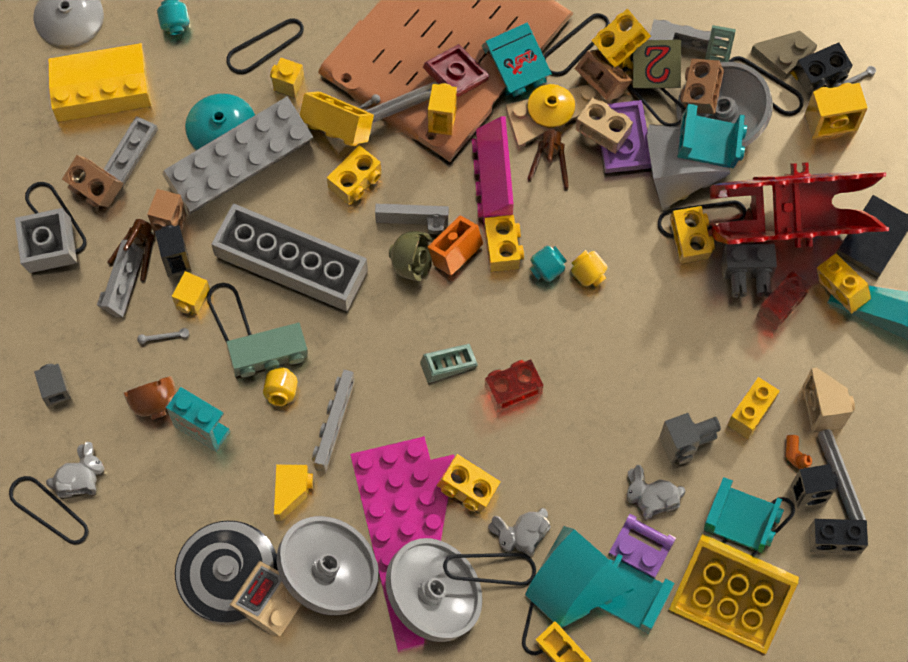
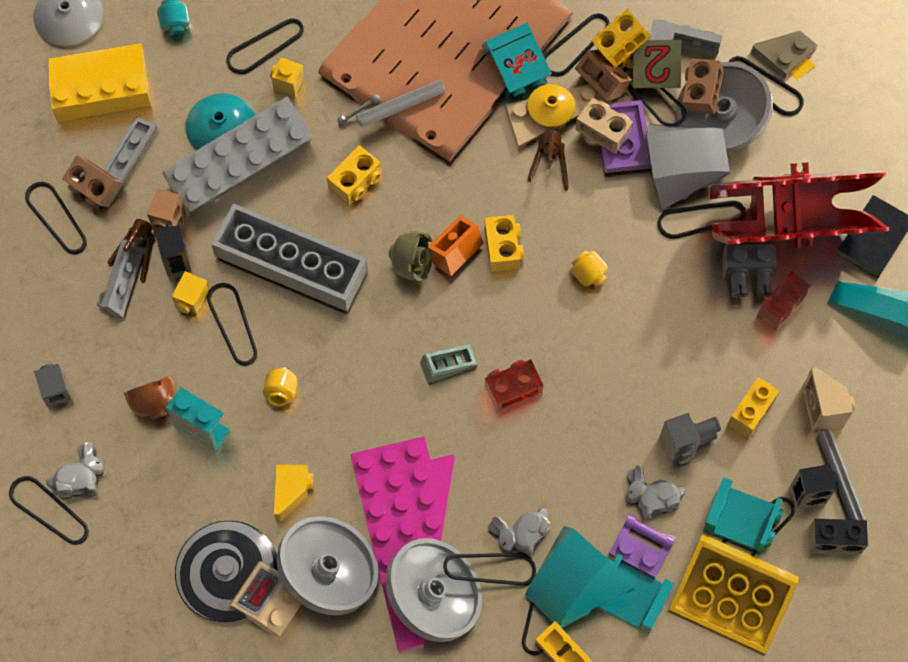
light grey brick [15,208,77,273] -> none
light grey hinge [137,328,189,344] -> none
sand green brick [226,322,308,377] -> none
yellow brick [300,91,374,146] -> none
light grey plate [312,370,355,473] -> none
light grey hinge [375,204,449,234] -> none
dark red plate [423,44,490,98] -> none
yellow brick [428,83,457,135] -> none
yellow brick [436,454,501,513] -> none
dark pink slope [472,116,514,226] -> none
teal head [530,245,567,282] -> none
yellow brick [670,206,715,264] -> none
teal panel [677,104,747,169] -> none
sand green slope [705,25,736,63] -> none
orange arm [786,435,812,469] -> none
black brick [794,42,853,93] -> none
yellow brick [805,83,868,139] -> none
yellow brick [817,253,871,314] -> none
light grey hinge [833,66,876,87] -> none

